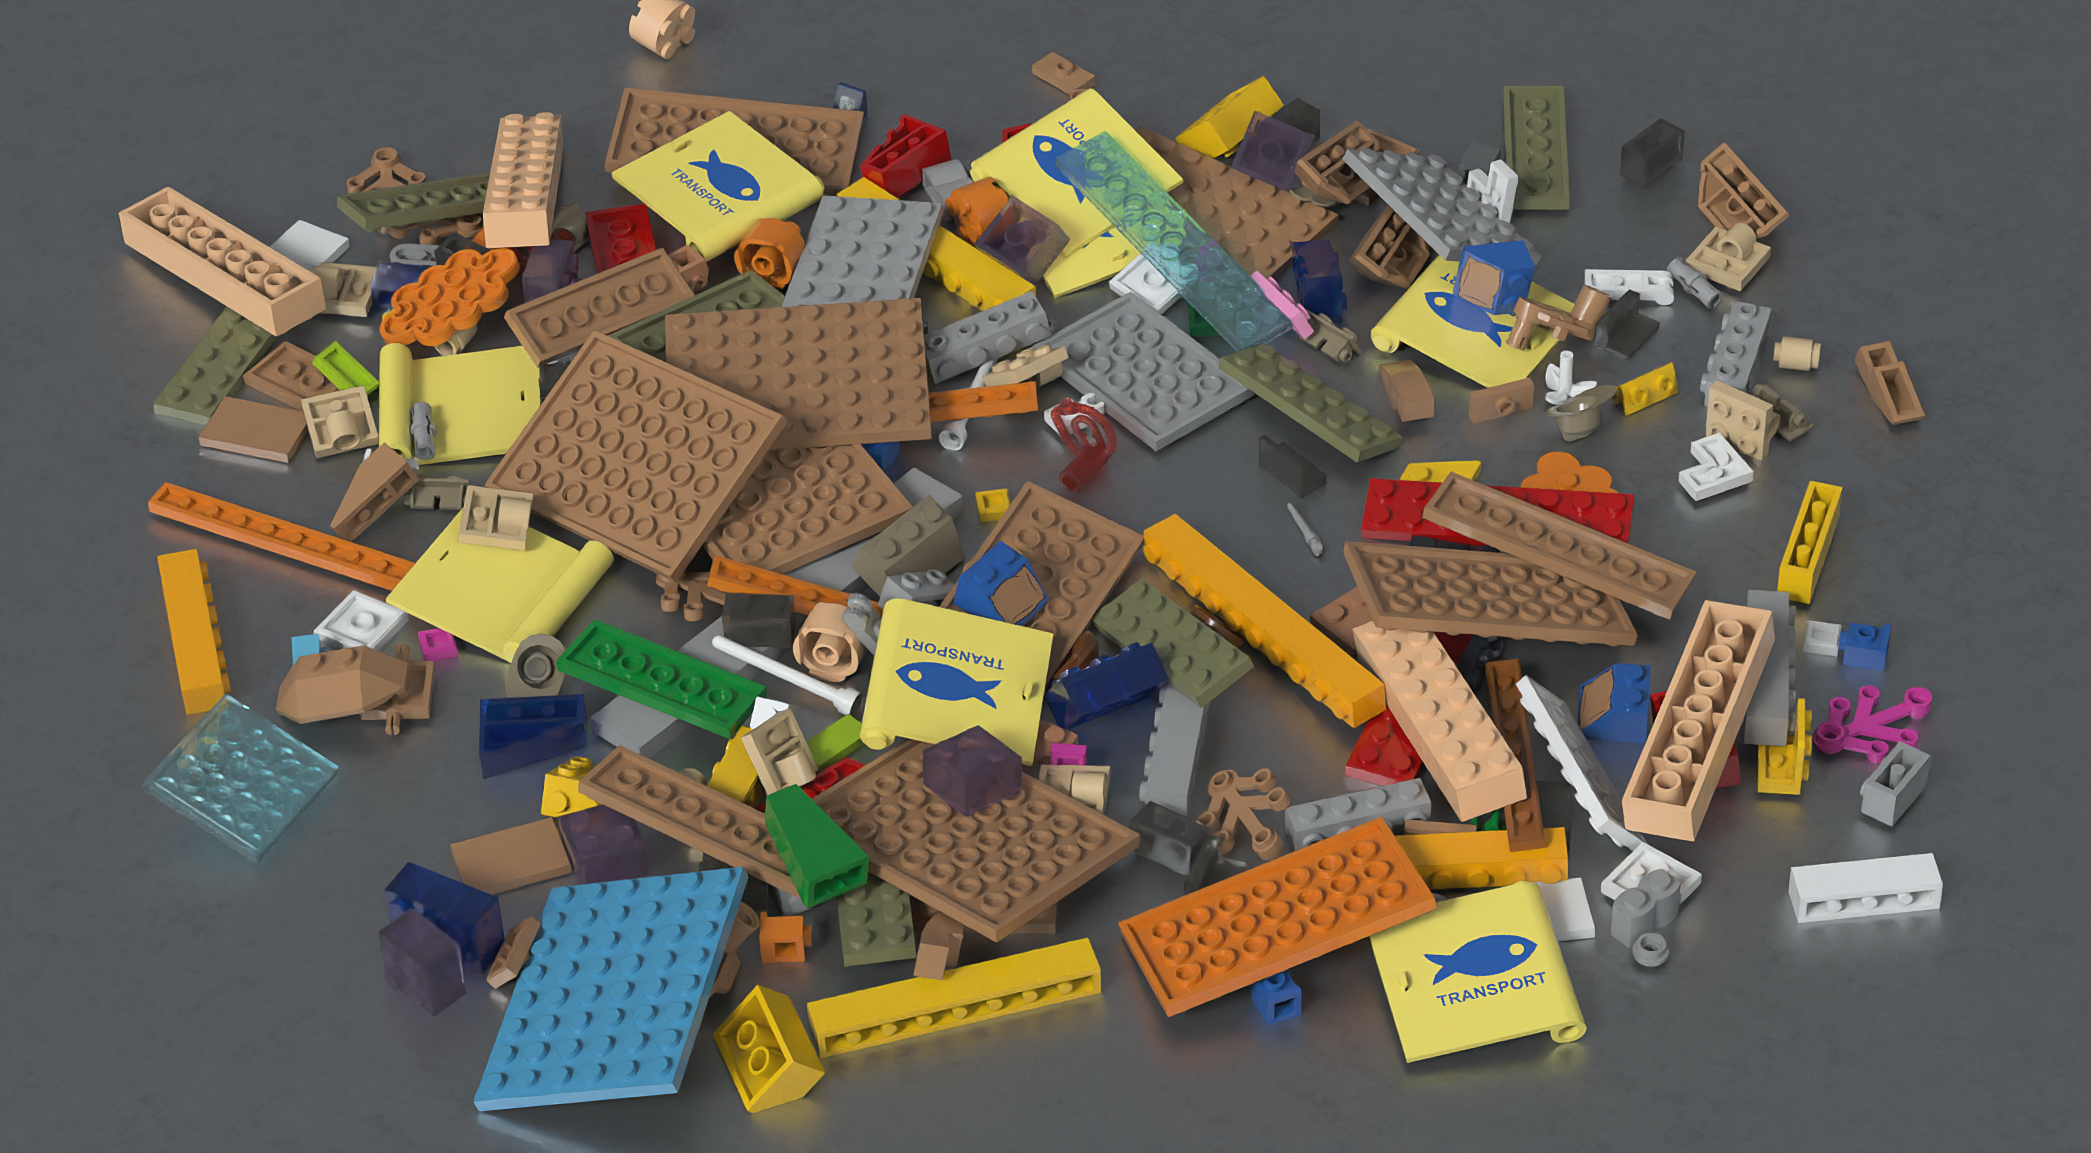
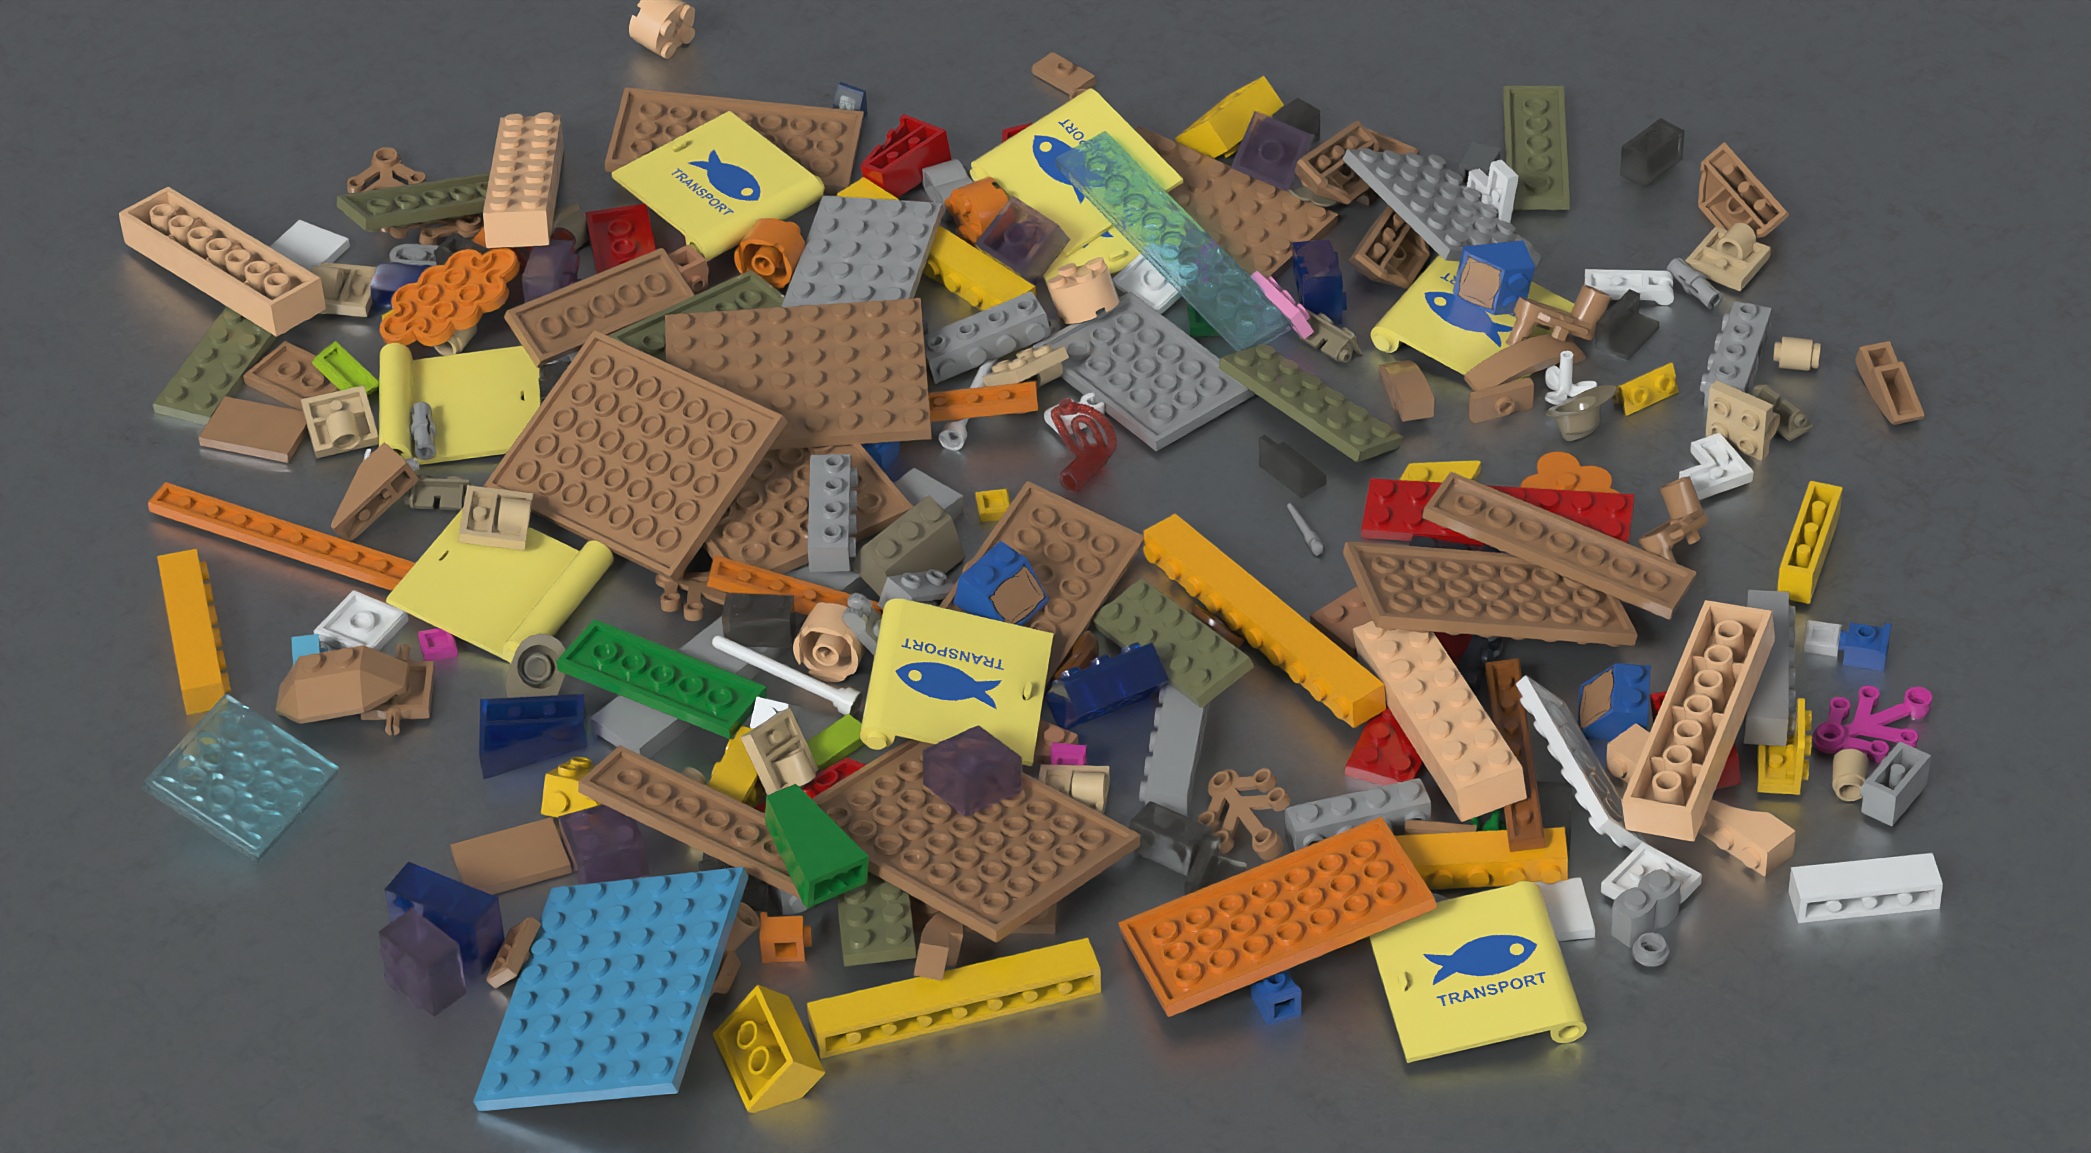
none -> light grey brick [808,454,858,572]
none -> light nougat brick [1047,257,1120,324]
none -> medium nougat slope [1464,334,1586,391]
none -> light nougat arch [1606,723,1796,877]
none -> medium nougat piece [1638,476,1708,563]
none -> tan brick [1832,749,1869,801]

